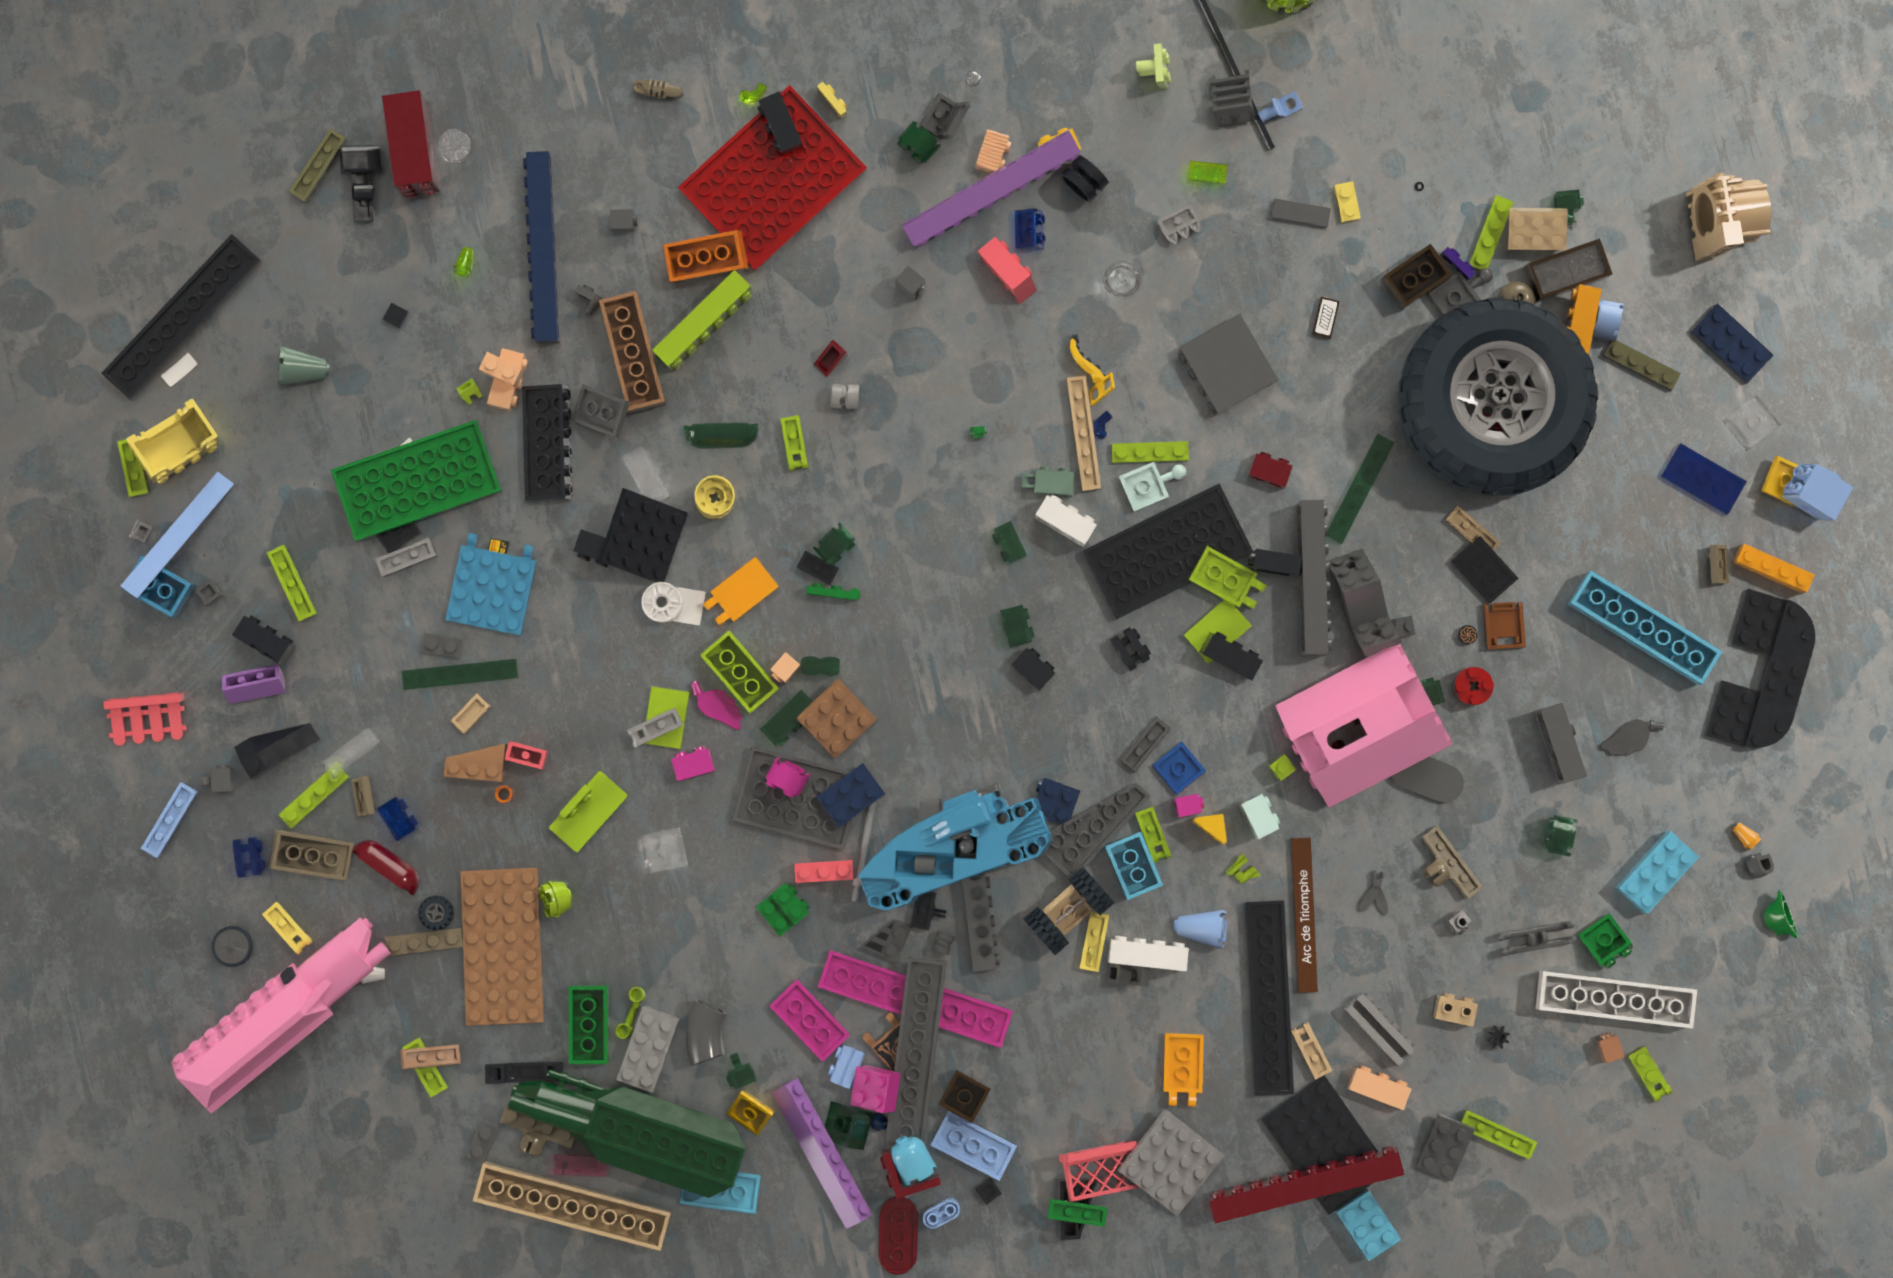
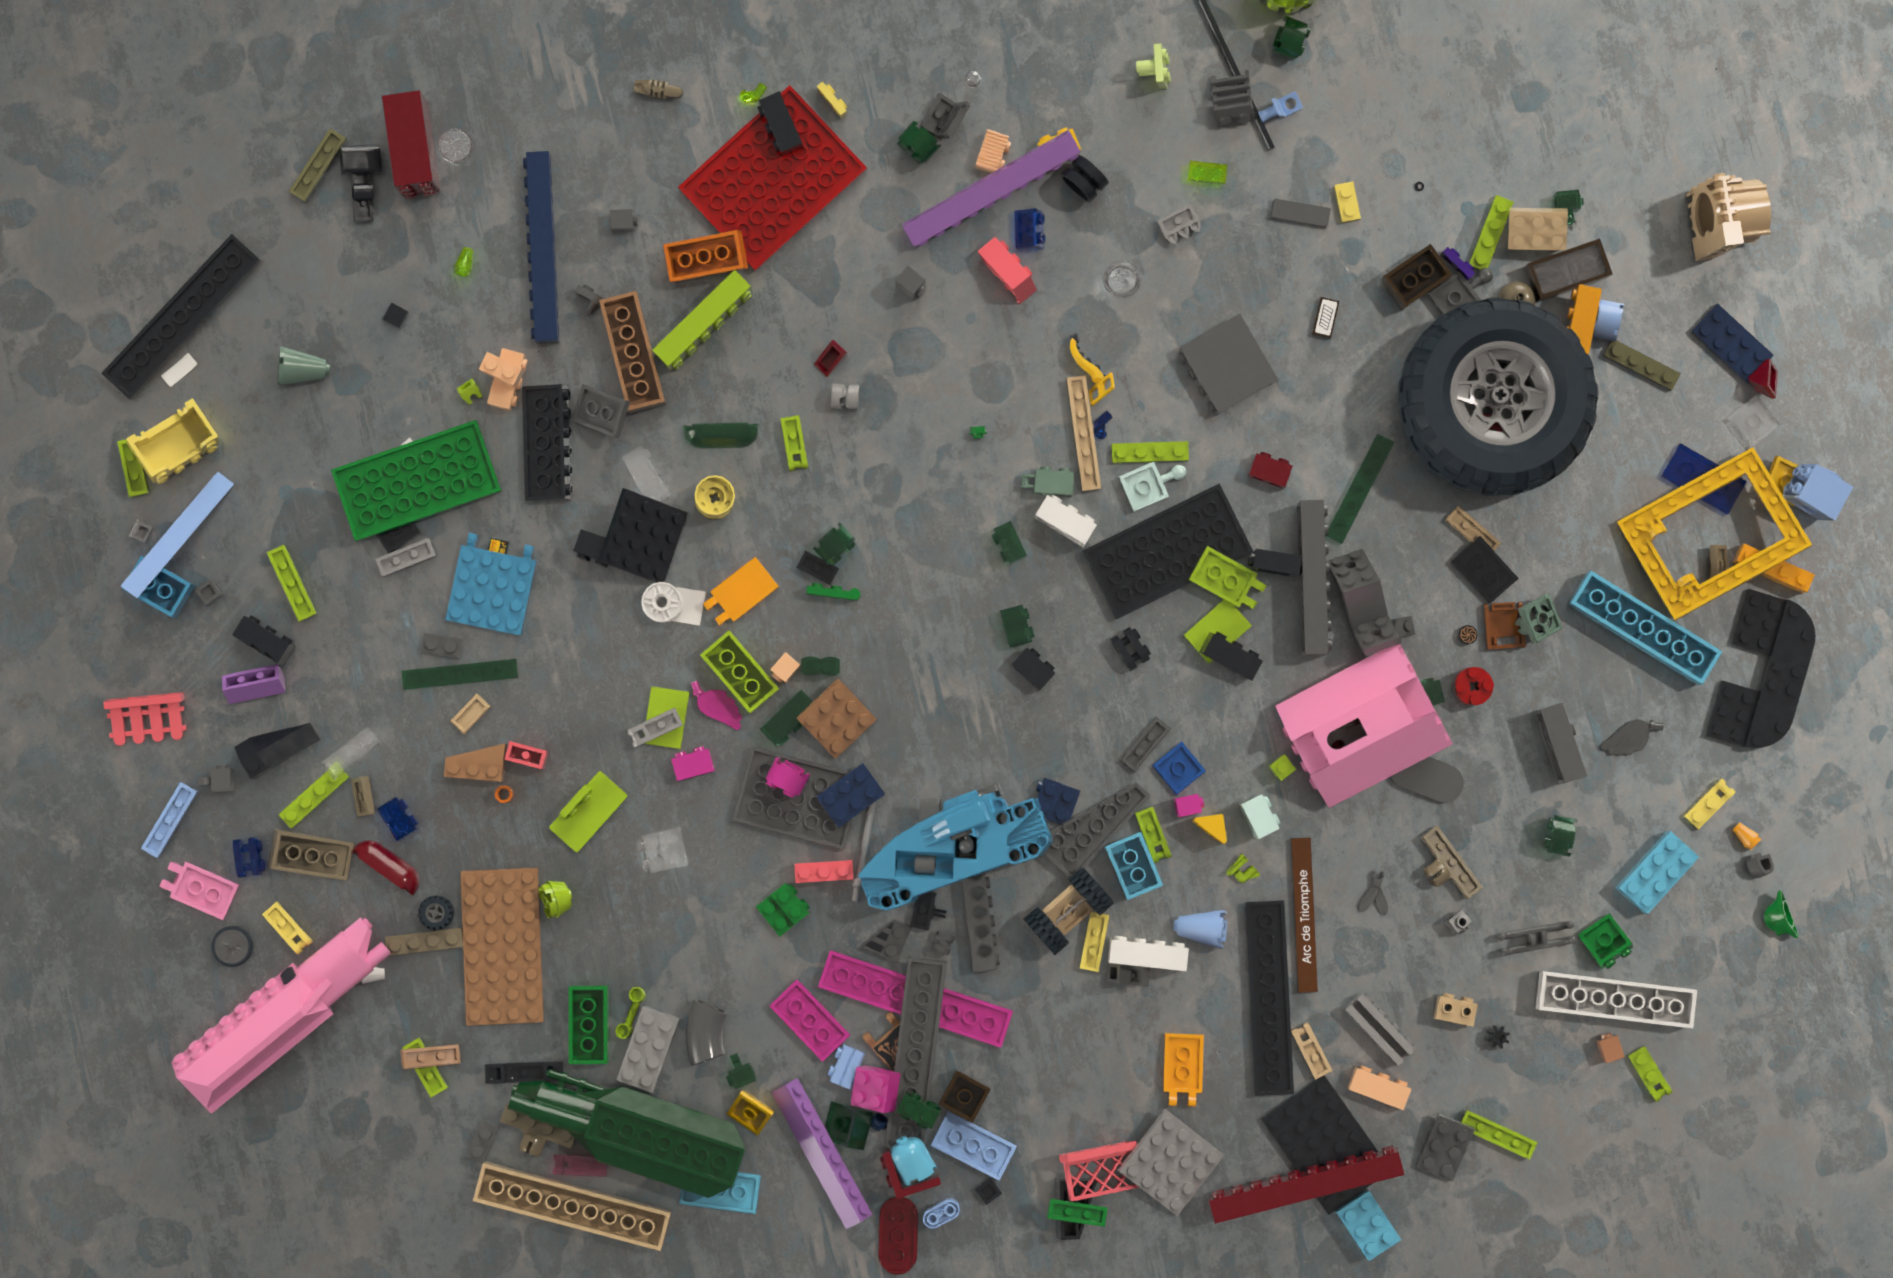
none -> bright pink tile [159,861,240,920]
none -> dark green brick [897,1091,941,1129]
none -> dark green brick [1272,16,1311,60]
none -> sand green piece [1515,593,1563,644]
none -> yellow plate [1617,447,1812,621]
none -> light yellow plate [1684,778,1736,830]
none -> dark red slope [1748,359,1778,399]

